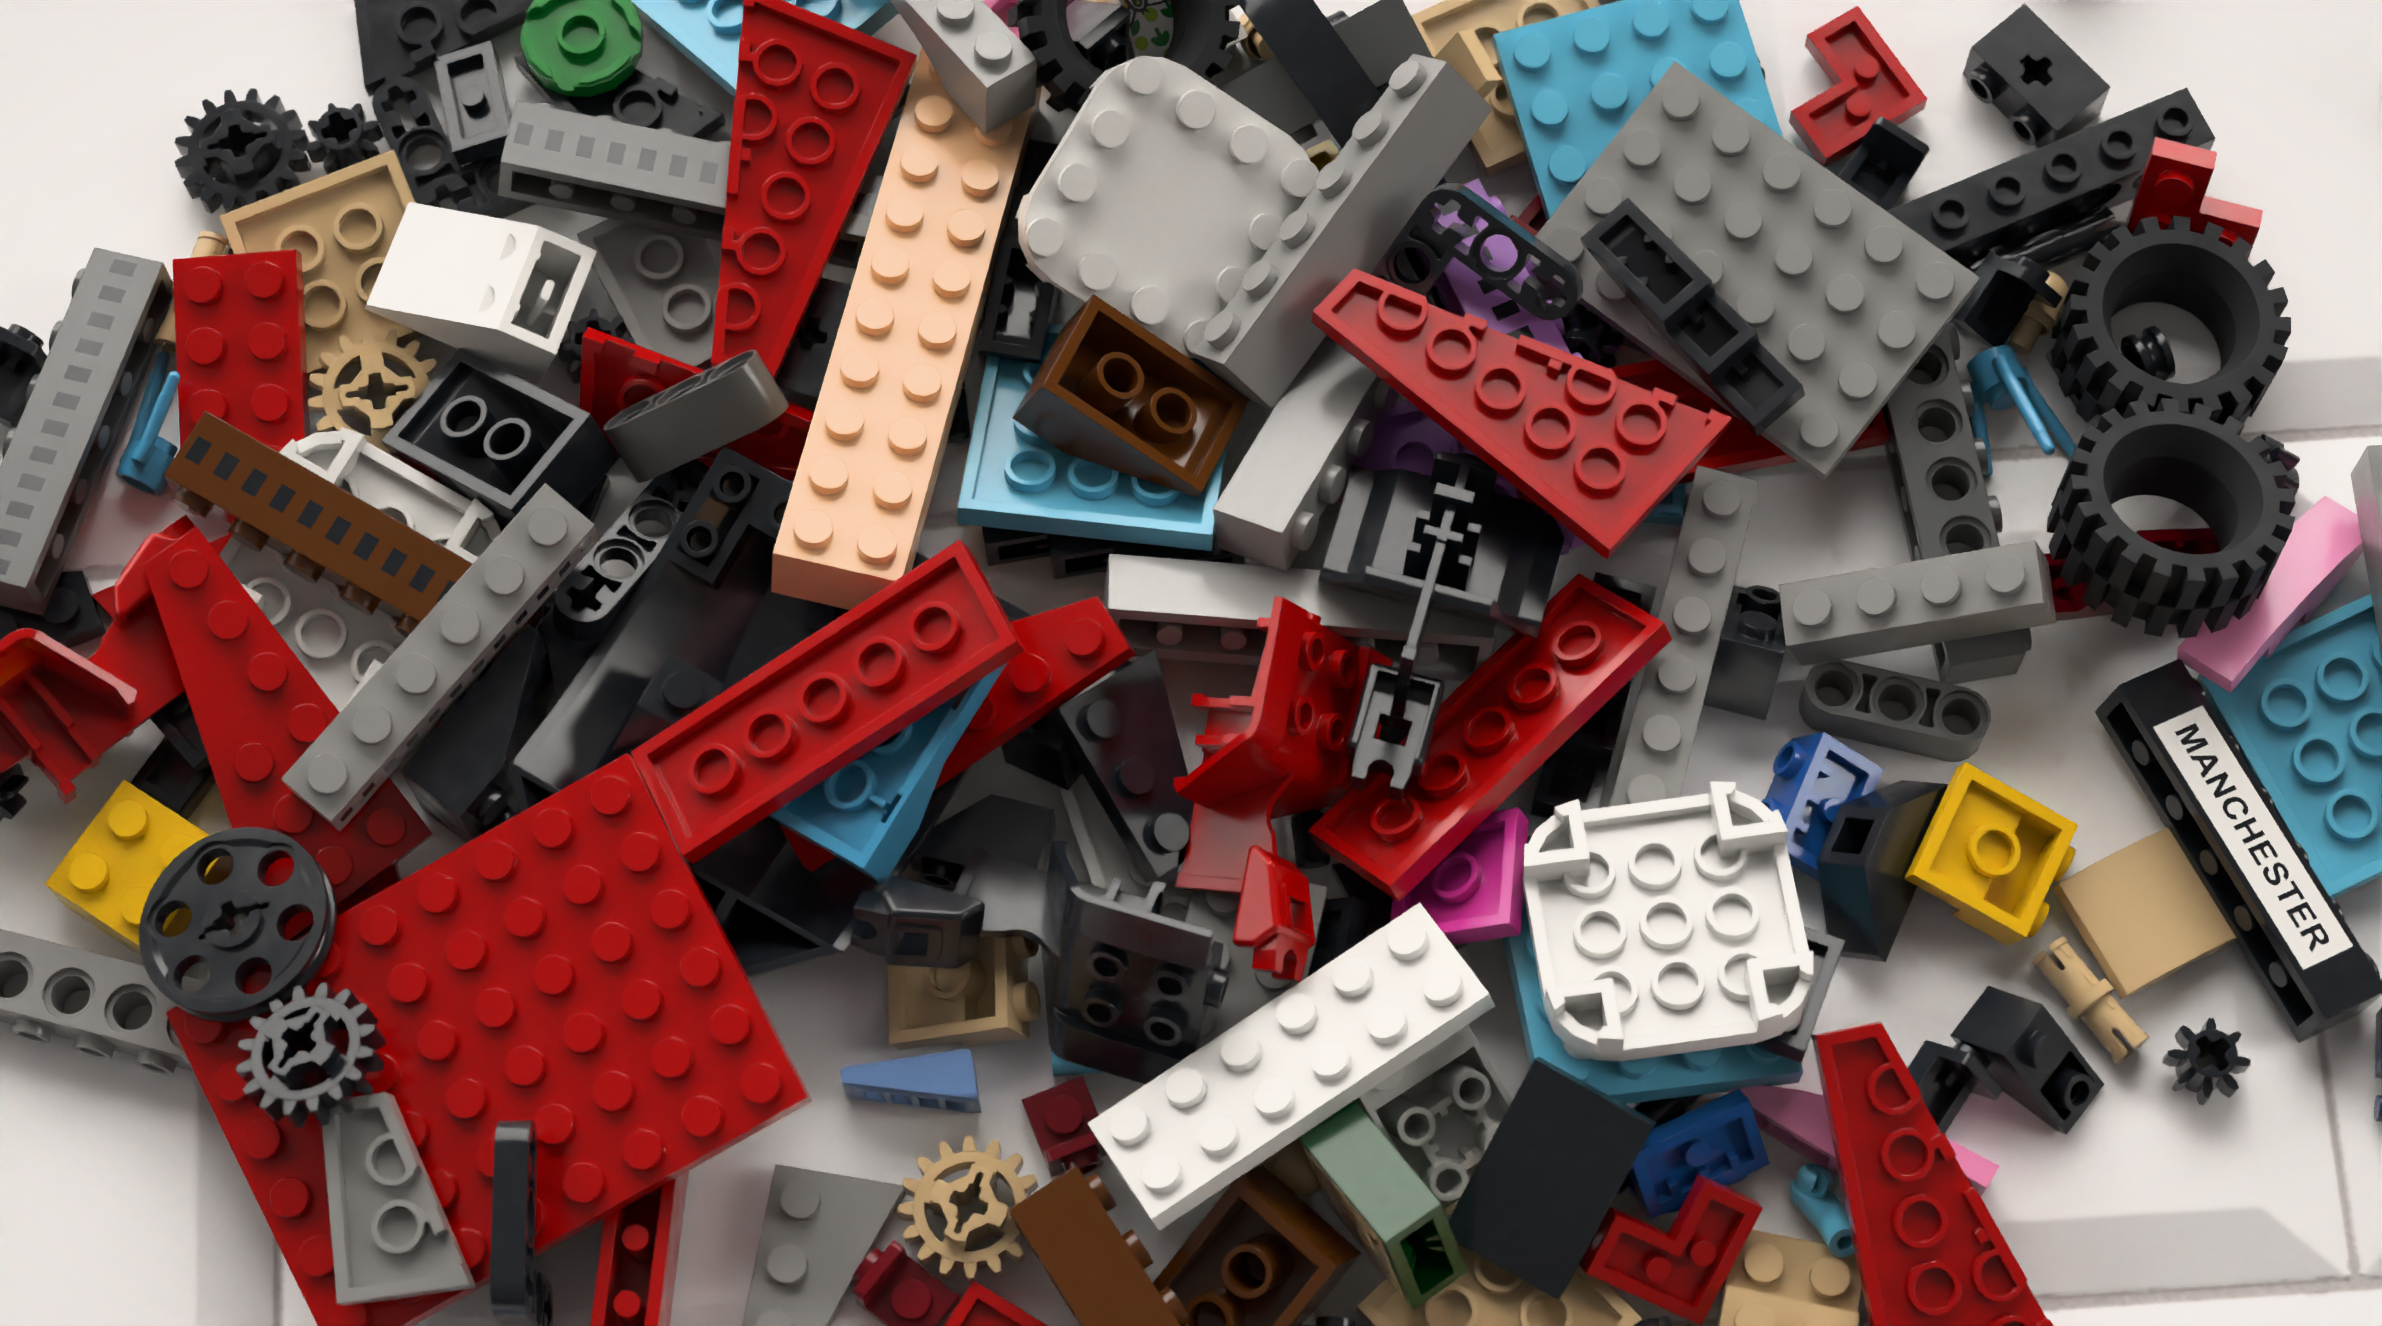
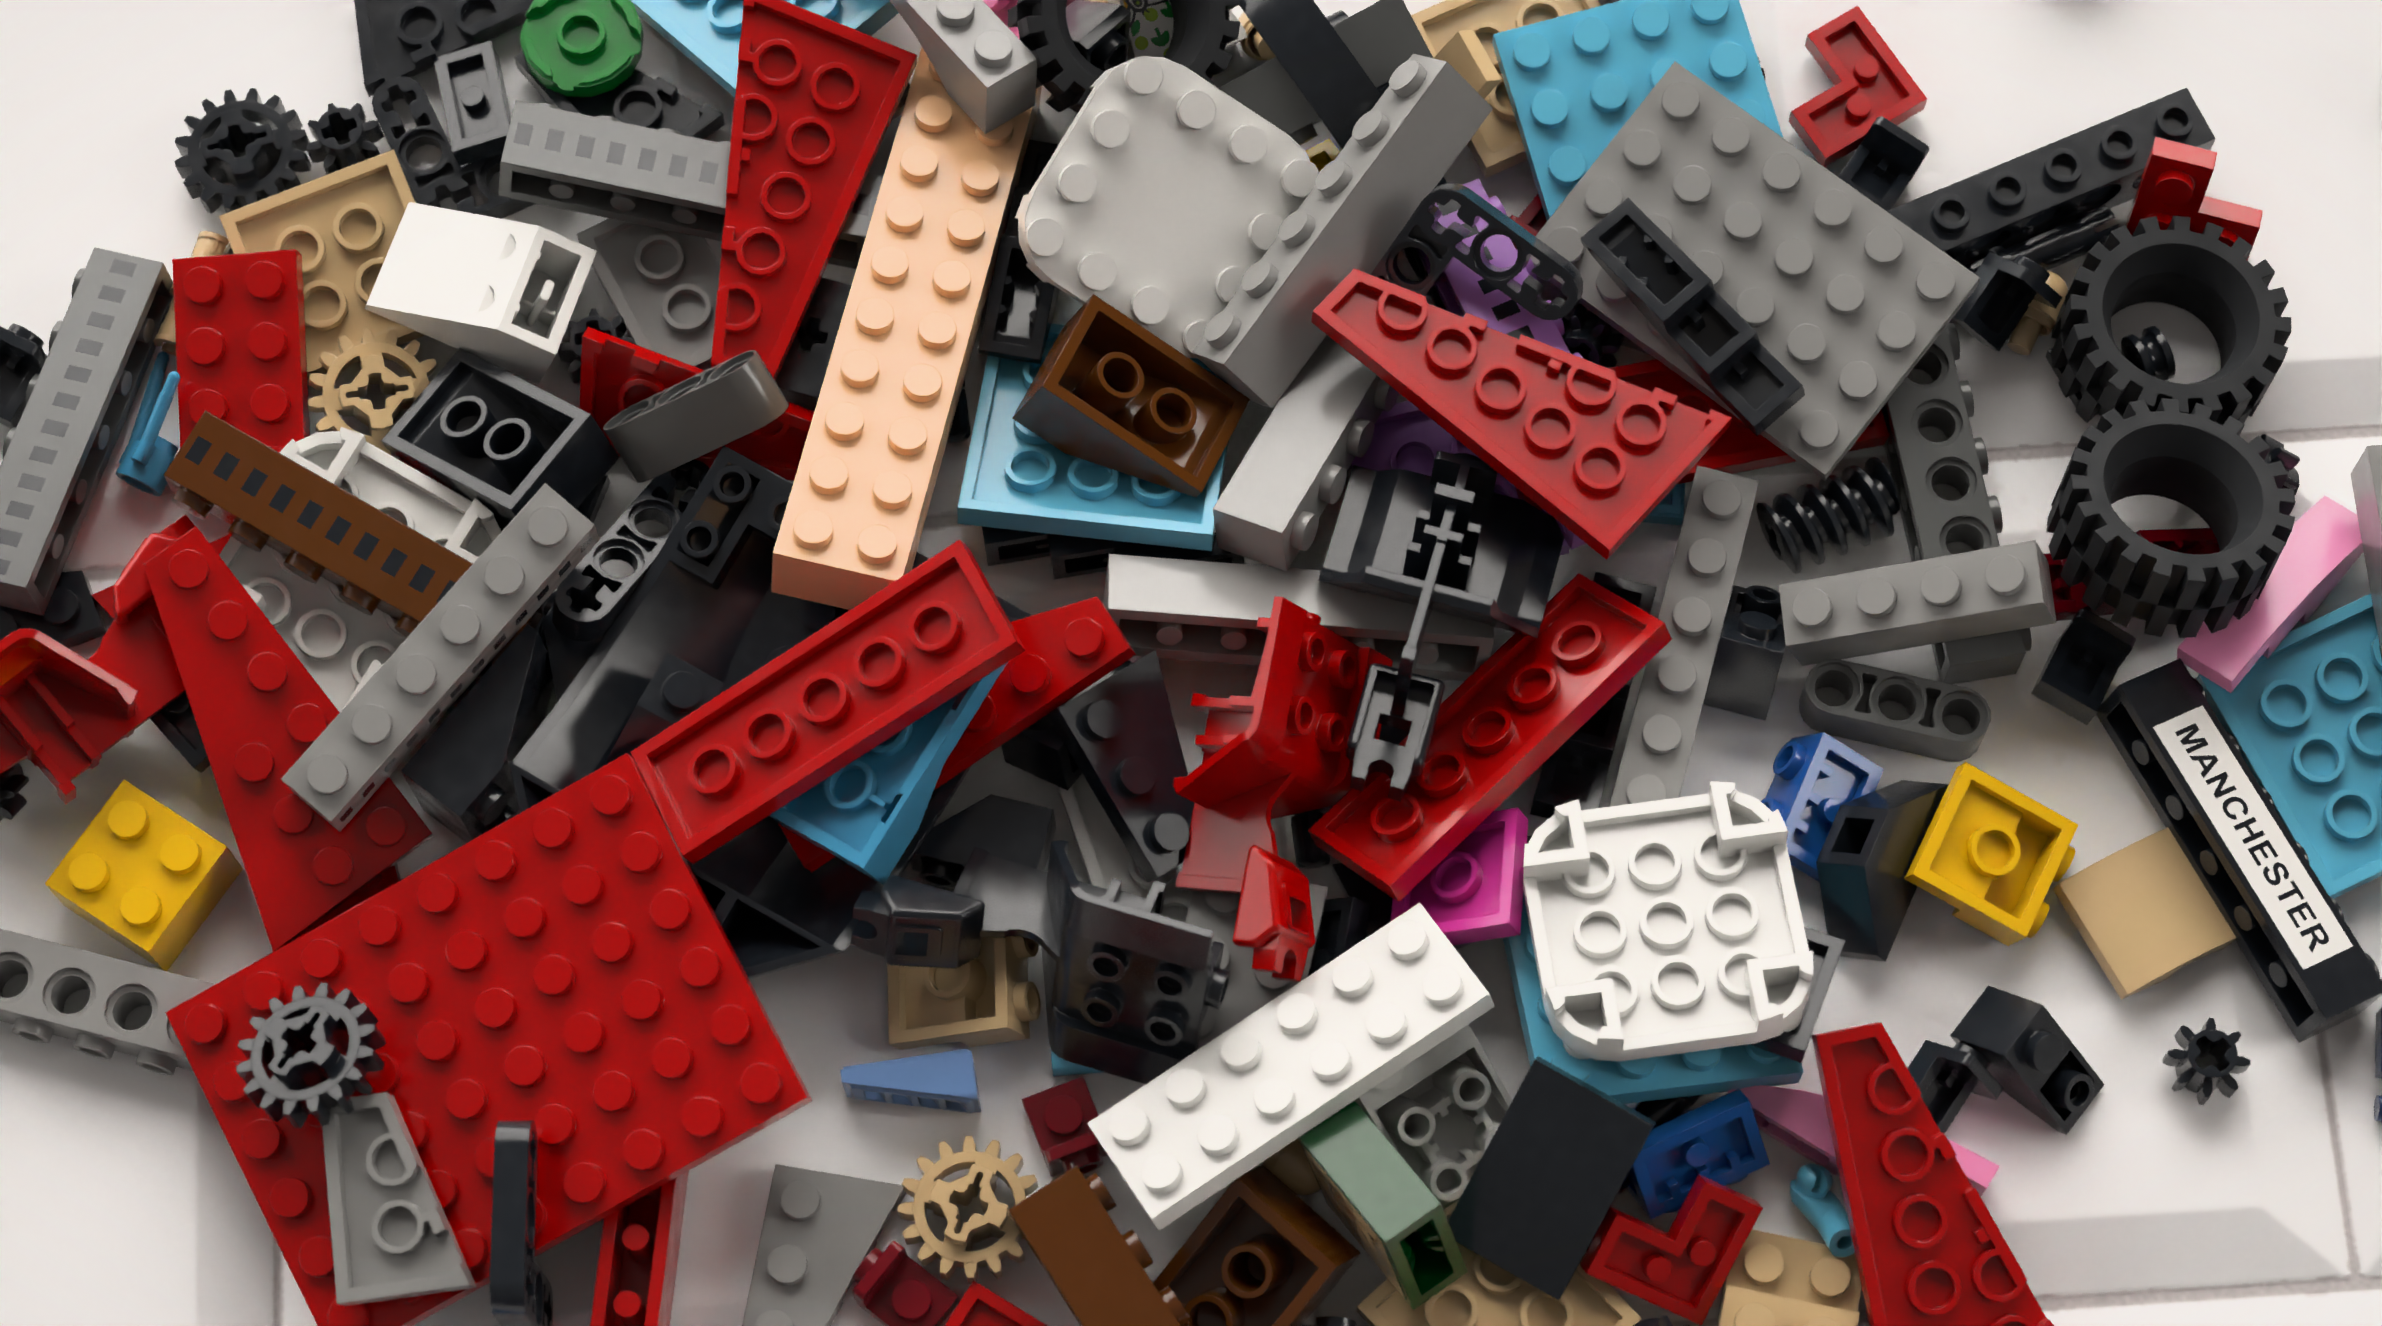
black tile [130,736,216,820] -> none
black wedge [139,827,337,1023] -> none
black brick [1963,3,2111,148] -> none
dark azure plant [1967,345,2077,478] -> none
tan pin [2031,936,2150,1064] -> none
none -> black piece [1756,456,1900,574]
none -> black bracket [2031,608,2136,725]

